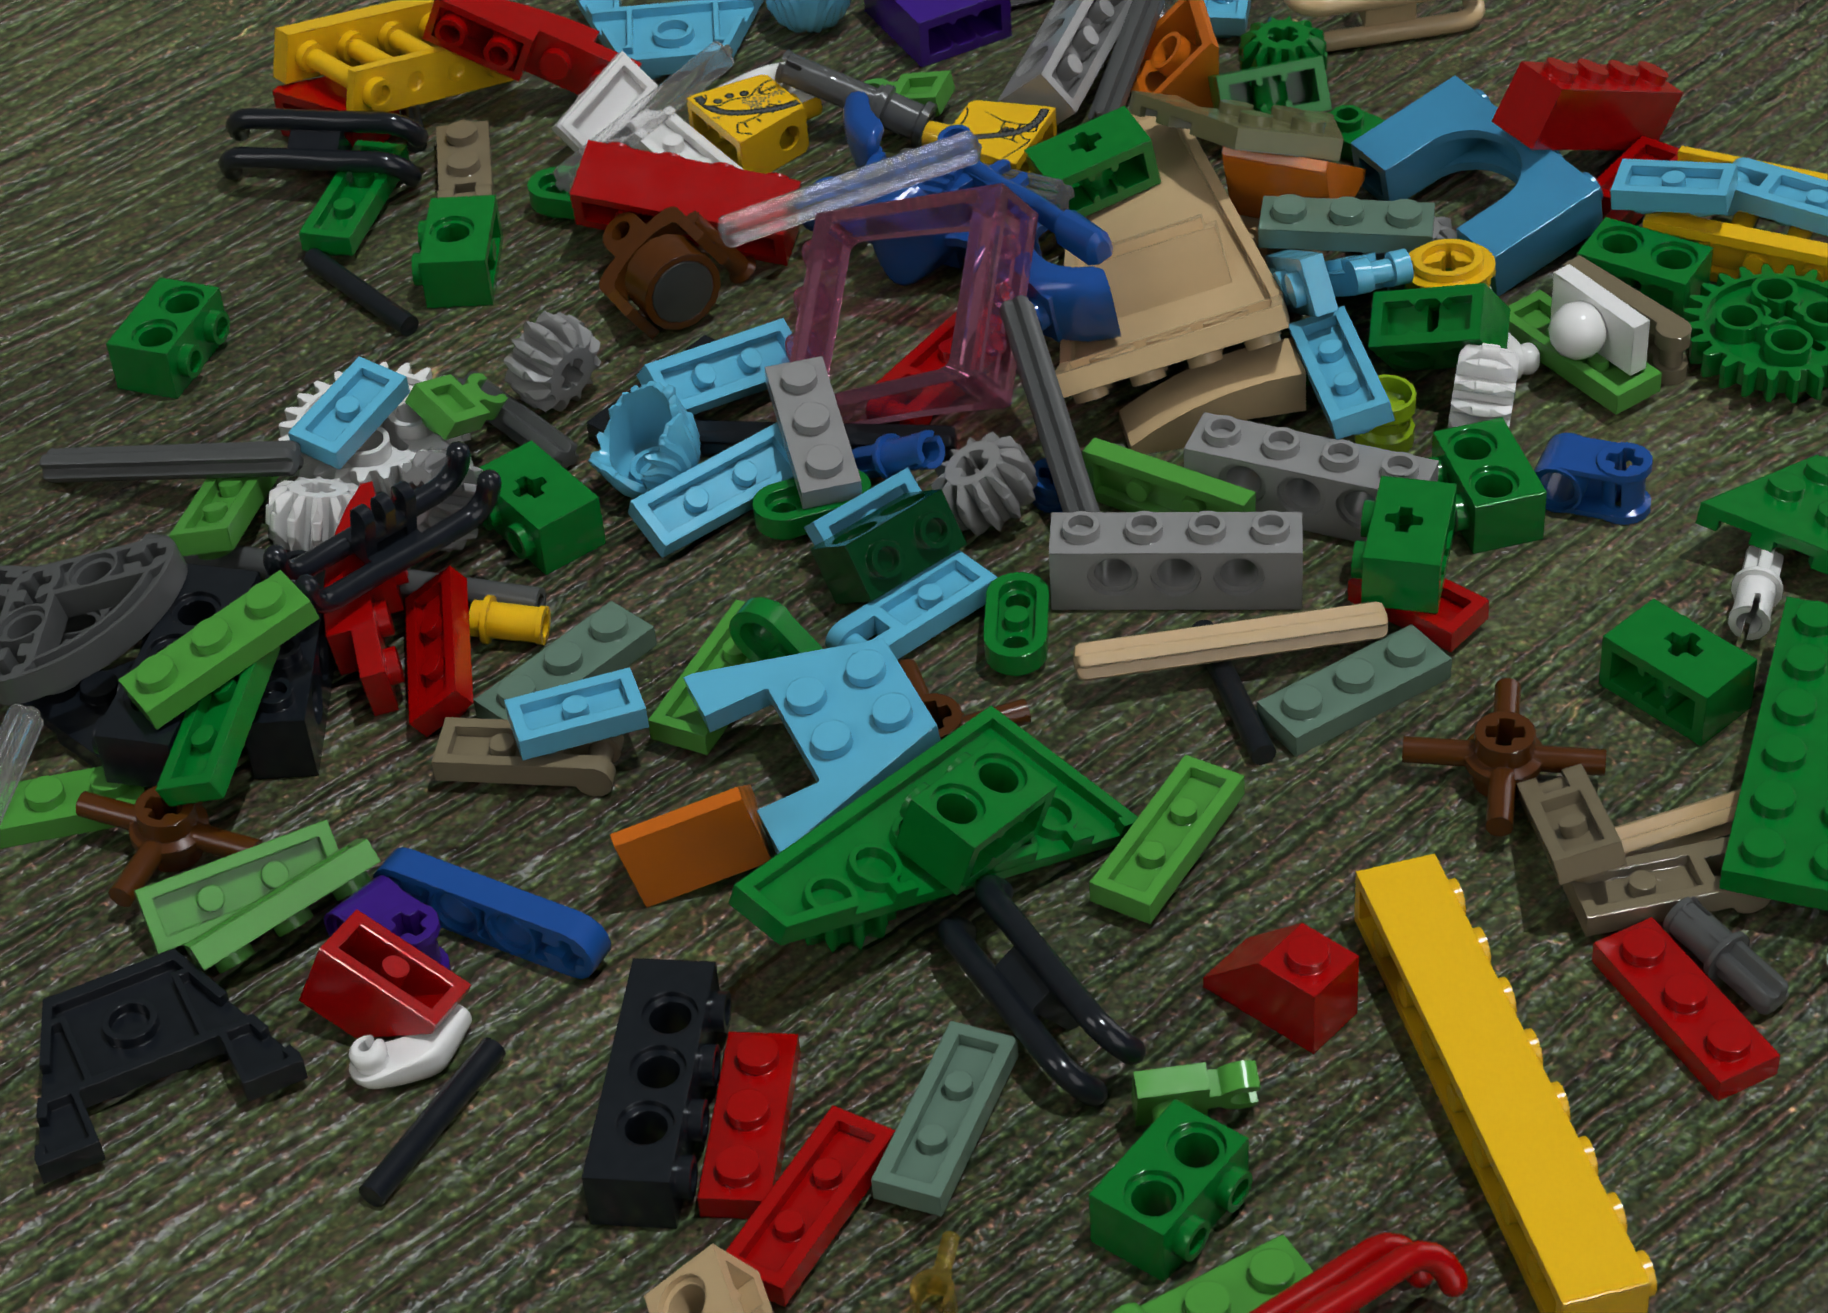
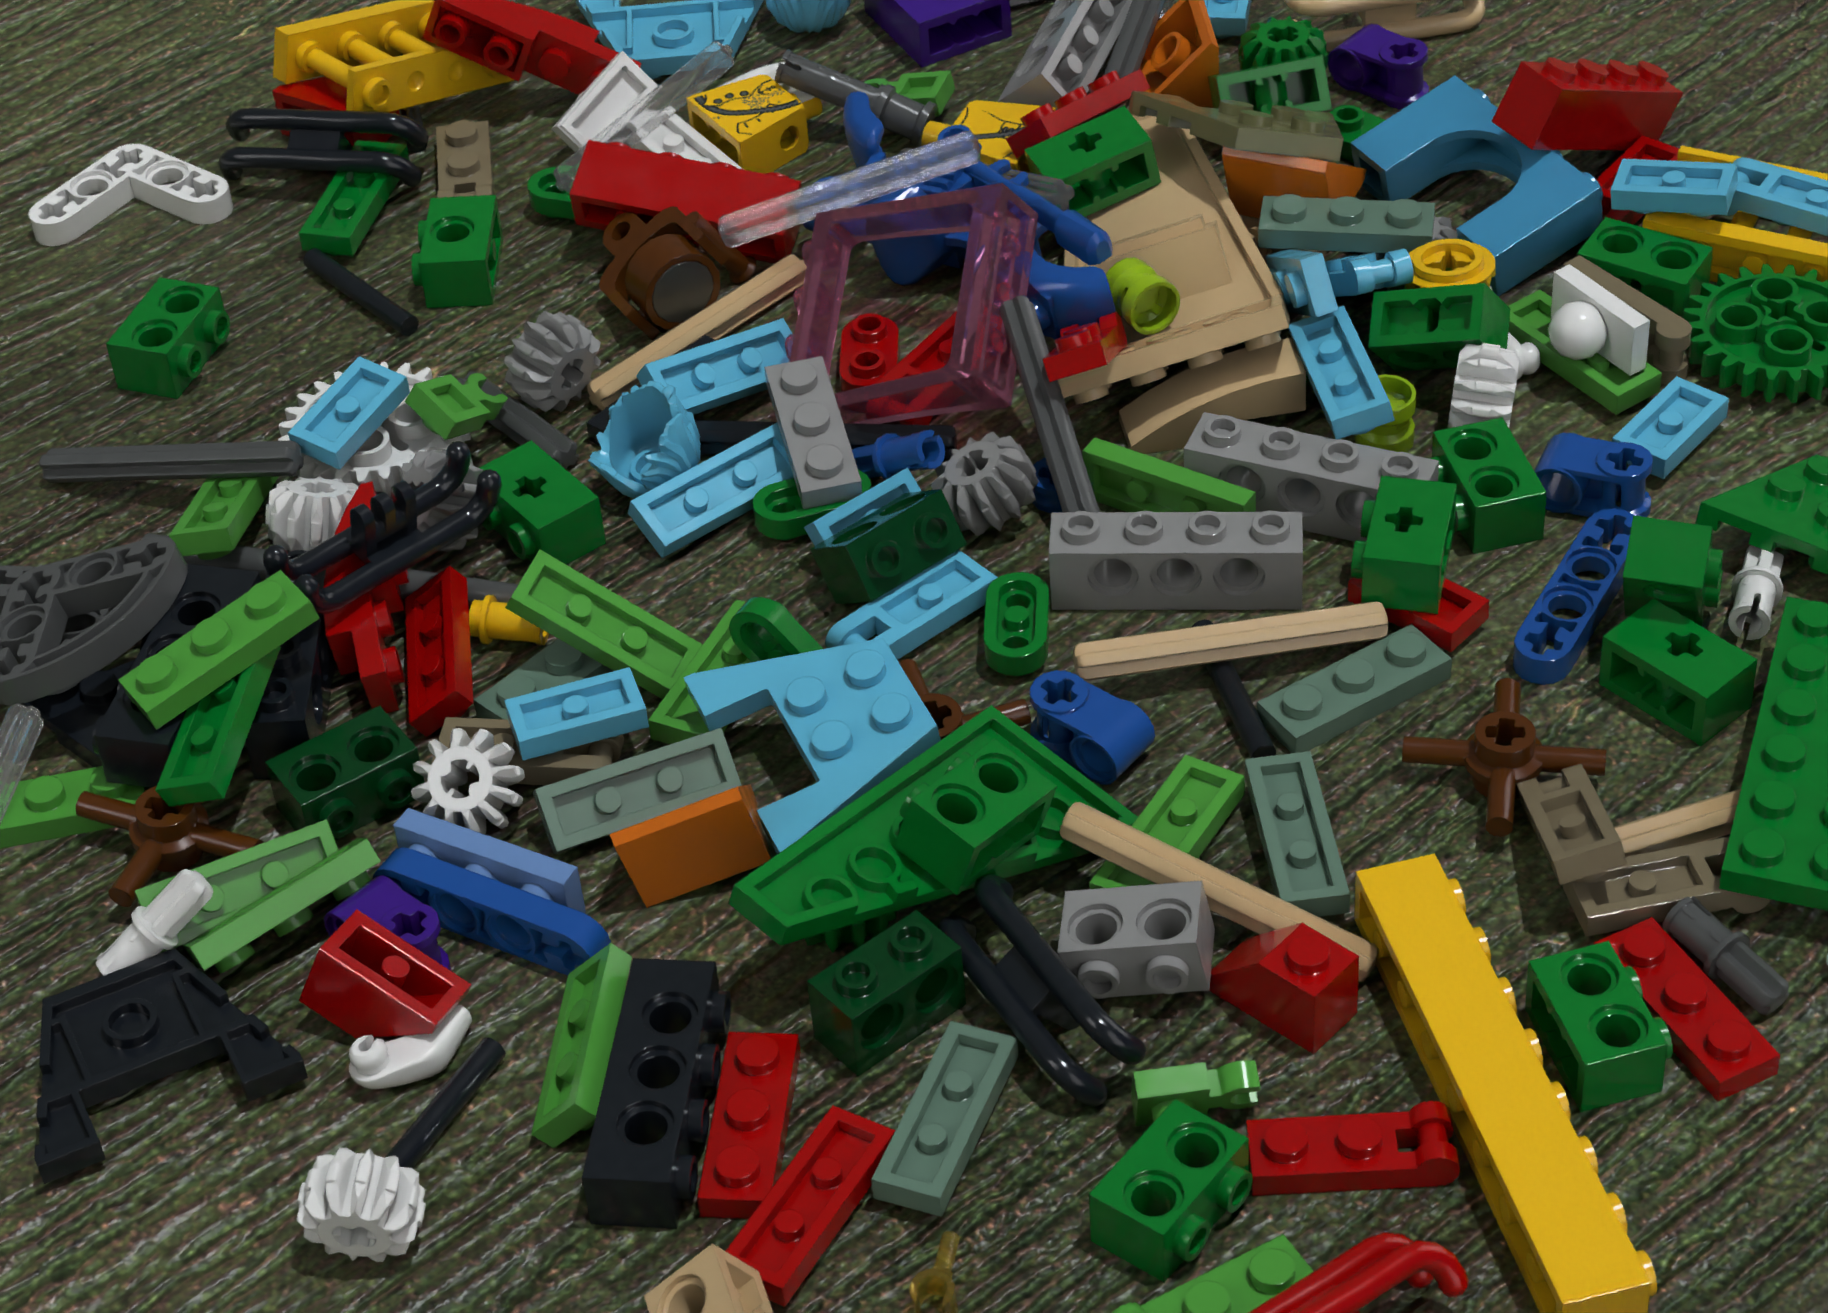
none -> white beam [28,144,234,246]
none -> white axle [96,869,213,976]
none -> dark green brick [265,706,425,840]
none -> white gear [296,1148,426,1262]
none -> medium blue plate [393,808,586,914]
none -> white gear [411,728,525,834]
none -> bright green plate [505,549,703,699]
none -> bright green plate [531,943,632,1148]
none -> sand green plate [533,727,742,854]
none -> tan axle [587,254,809,410]
none -> dark green brick [807,910,966,1076]
none -> red plate [839,313,900,405]
none -> red plate [1006,69,1150,159]
none -> blue piece [1030,670,1155,785]
none -> red plate [1042,312,1127,382]
none -> light grey brick [1057,881,1215,999]
none -> tan axle [1060,802,1379,982]
none -> lime wheel [1106,257,1180,335]
none -> sand green plate [1245,751,1350,917]
none -> red plate [1246,1101,1460,1196]
none -> dark purple piece [1328,24,1429,109]
none -> blue beam [1513,508,1635,685]
none -> green brick [1525,941,1673,1112]
none -> medium azure plate [1612,376,1729,479]
none -> green brick [1623,516,1724,626]

